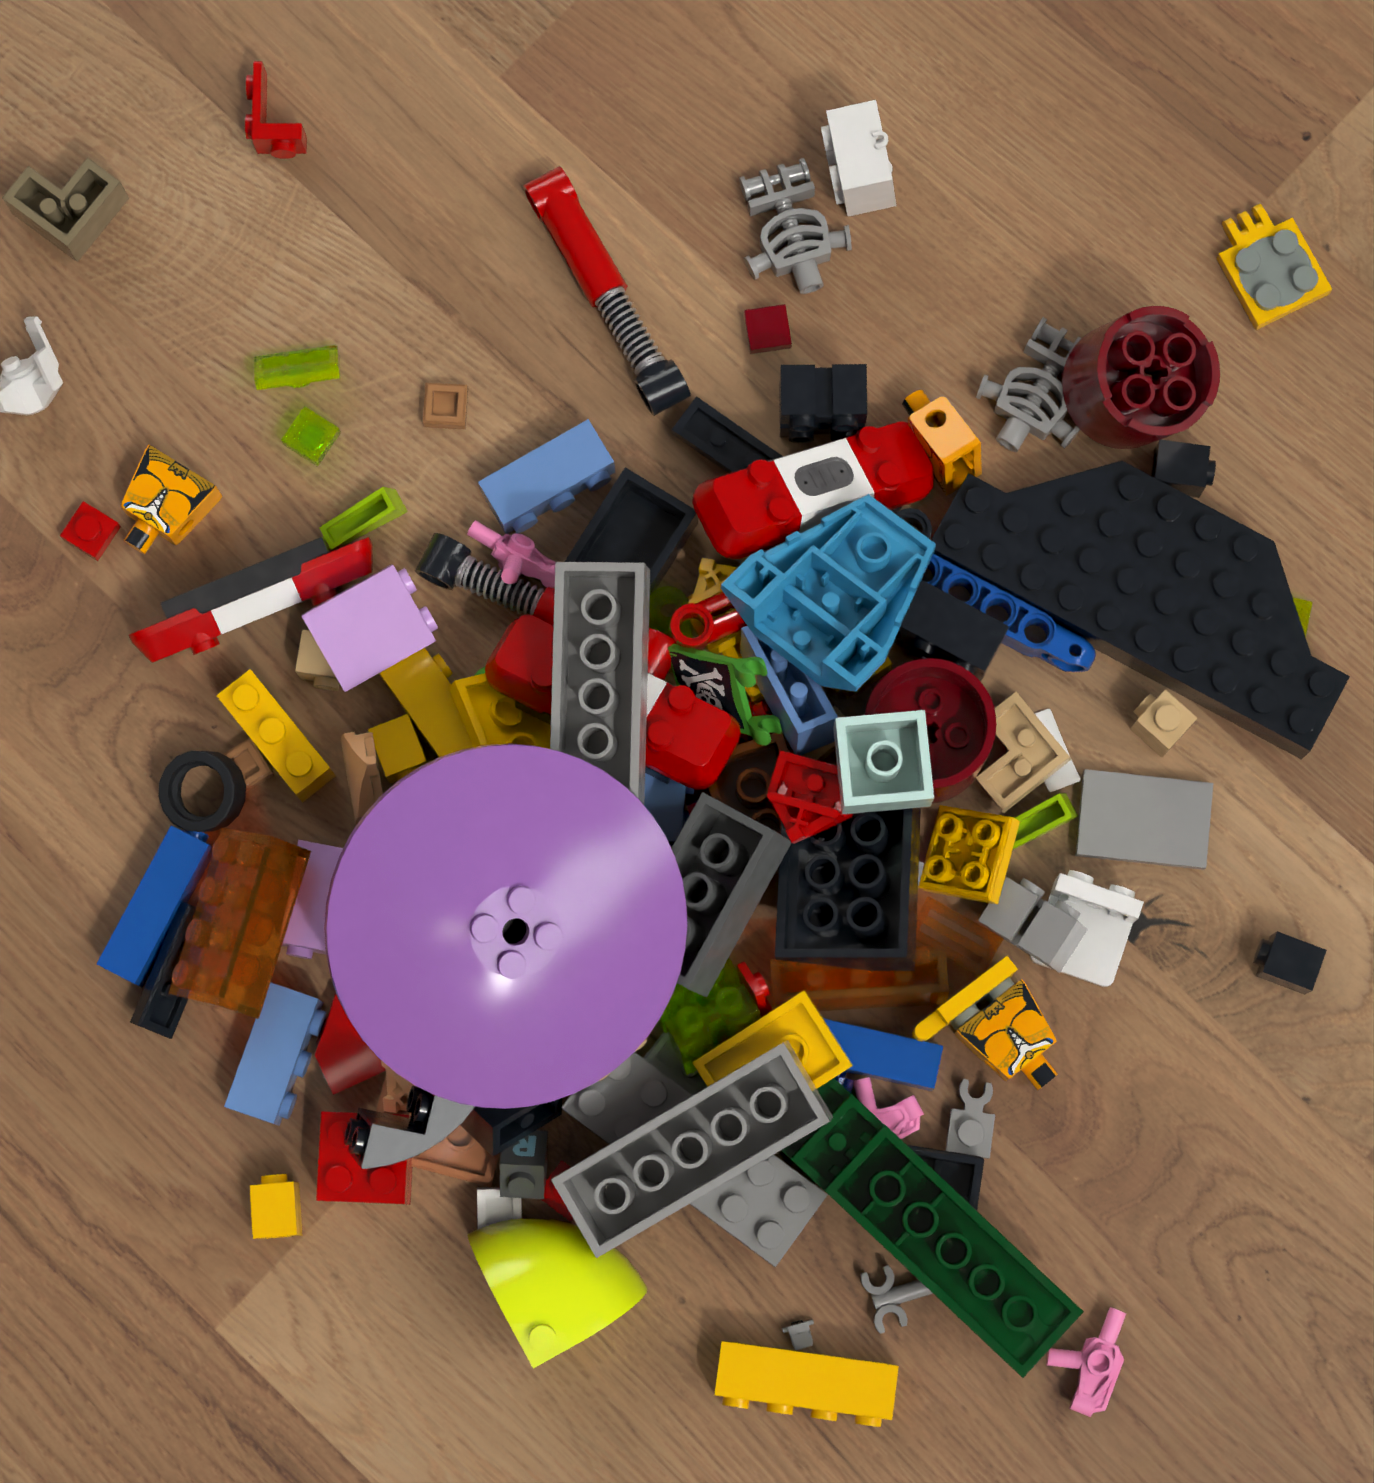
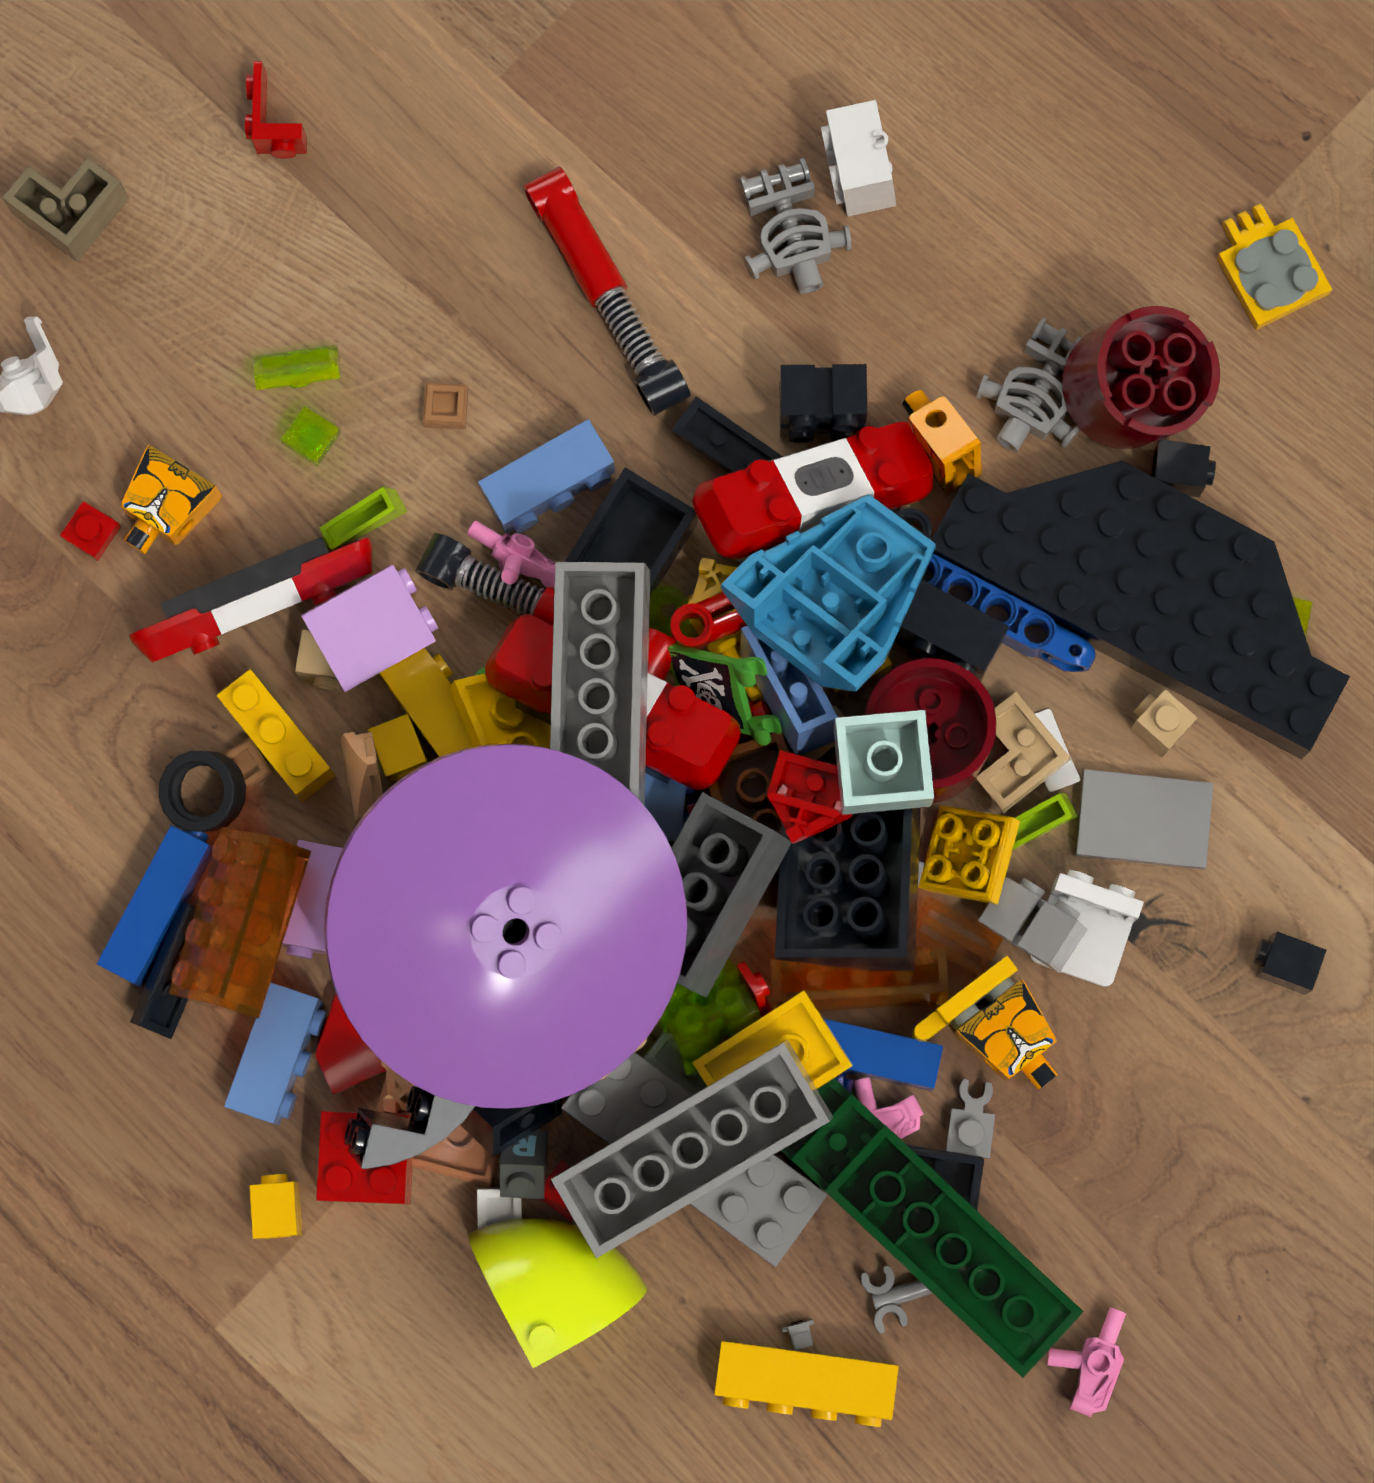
dark red tile [744,304,792,354] -> none

